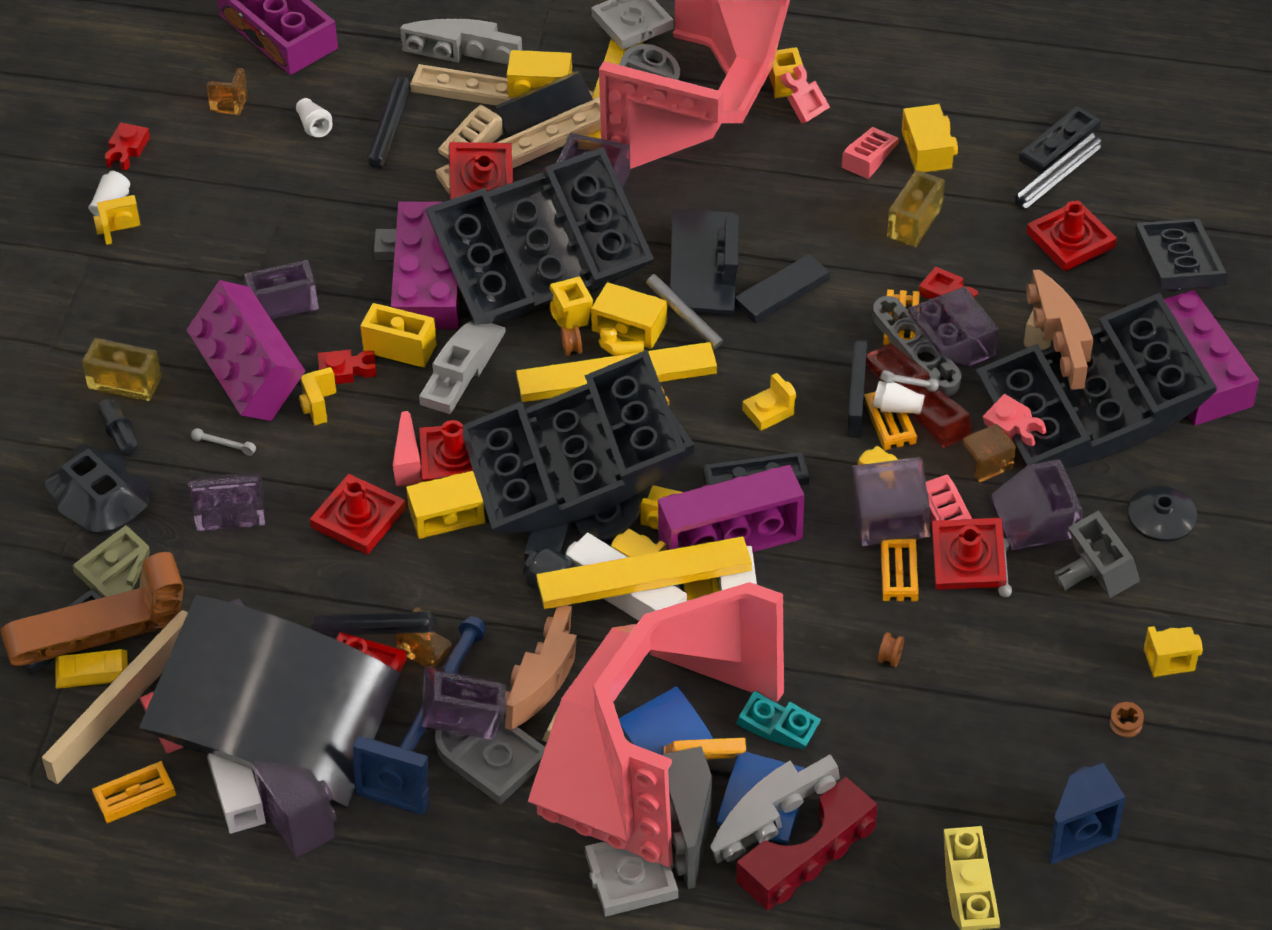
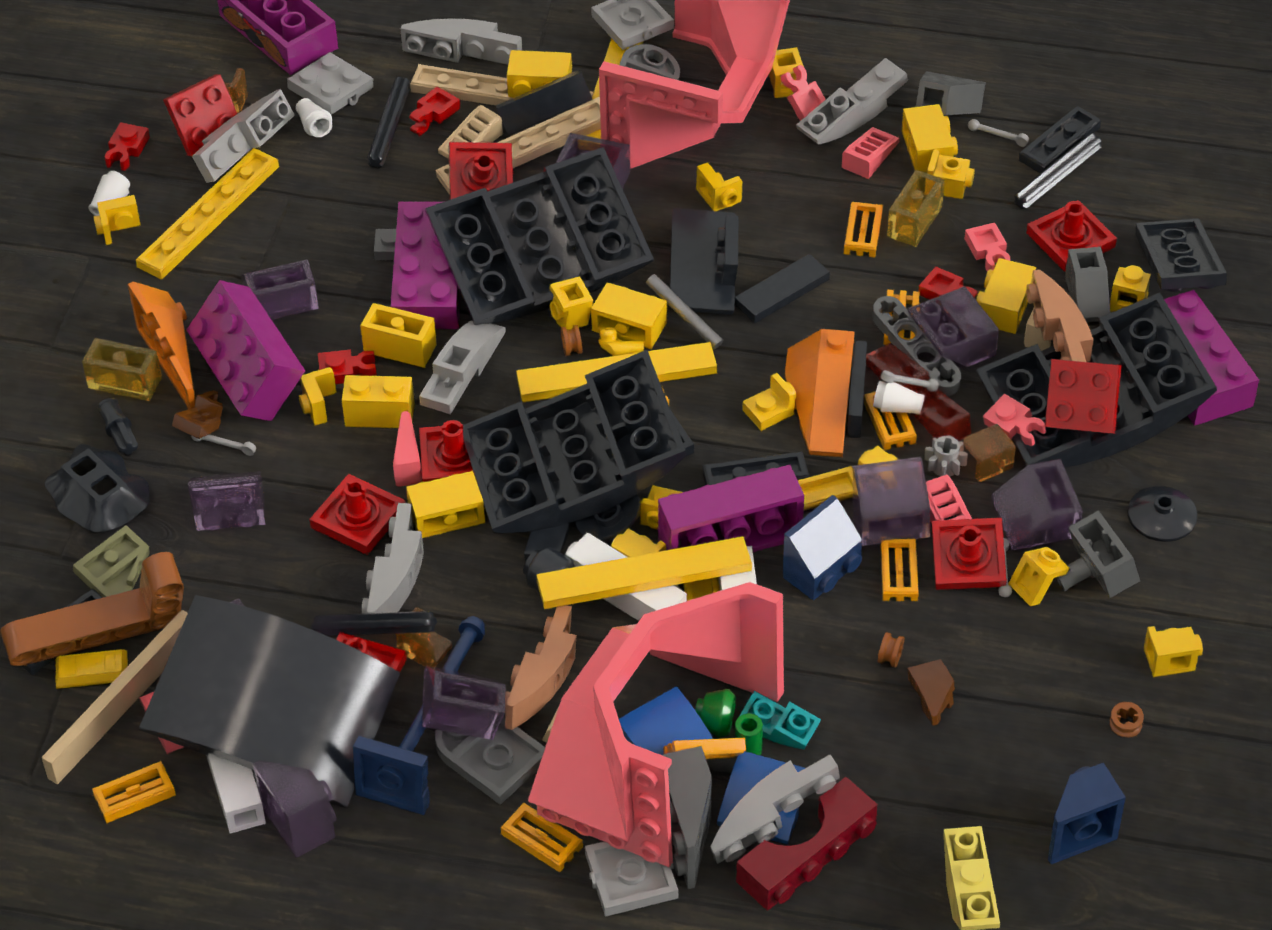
none -> orange wedge [128,282,196,409]
none -> yellow tile [136,148,279,280]
none -> red plate [163,74,237,156]
none -> reddish brown slope [172,390,223,439]
none -> light grey slope [192,89,295,183]
none -> light grey plate [287,52,373,115]
none -> yellow brick [342,375,415,428]
none -> light grey slope [362,503,424,613]
none -> red plate [409,87,460,136]
none -> light orange tile [501,803,583,872]
none -> green cone [695,689,736,738]
none -> yellow bracket [696,162,742,211]
none -> green piece [735,713,763,755]
none -> slope [783,495,862,601]
none -> orange wedge [785,329,855,458]
none -> light grey slope [796,58,908,144]
none -> yellow tile [798,466,864,511]
none -> light orange tile [844,202,883,257]
none -> reddish brown slope [907,659,955,725]
none -> dark grey slope [916,71,986,115]
none -> light grey gear [924,435,968,477]
none -> yellow brick [926,149,975,199]
none -> coral plate [964,222,1010,272]
none -> light grey hinge [968,119,1029,147]
none -> yellow brick [975,258,1036,334]
none -> yellow bracket [1008,547,1069,606]
none -> red plate [1045,359,1122,433]
none -> dark grey slope [1065,247,1110,322]
none -> yellow brick [1110,265,1151,312]

